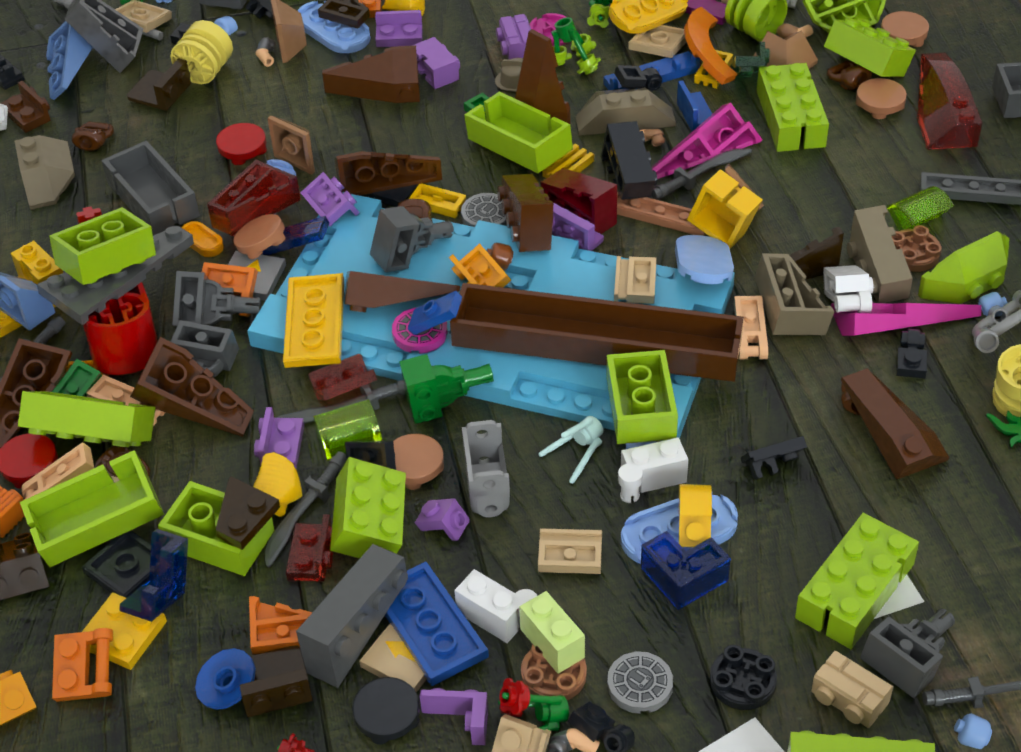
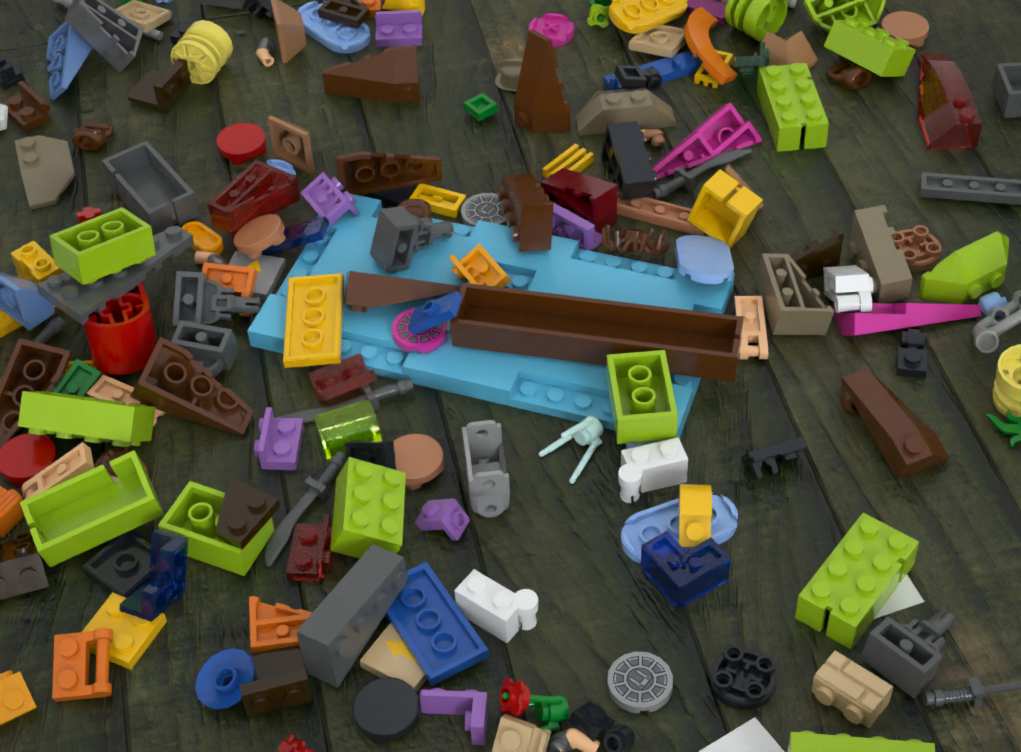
light blue piece [214,16,238,36] -> none
yellow hair [253,452,302,517] -> none
green brick [399,354,494,424] -> none
medium lavender brick [414,37,460,89] -> none
lime piece [464,91,573,173] -> none
dark orange piece [486,243,513,271] -> none
medium lavender brick [496,14,531,59] -> none
yellowish green brick [519,591,585,674] -> none
nougat tile [521,645,587,700] -> none
tan plate [538,529,602,574] -> none
plant [551,17,601,75] -> none
tan plate [614,256,656,304] -> none
blue panel [677,80,712,131] -> none
medium nougat arm [777,23,813,38] -> none
nougat tile [856,78,907,119] -> none
clear neon green brick [886,186,954,231] -> none
light blue piece [954,713,992,749] -> none
none -> arm [194,251,227,265]
none -> reddish brown animal [602,224,670,256]

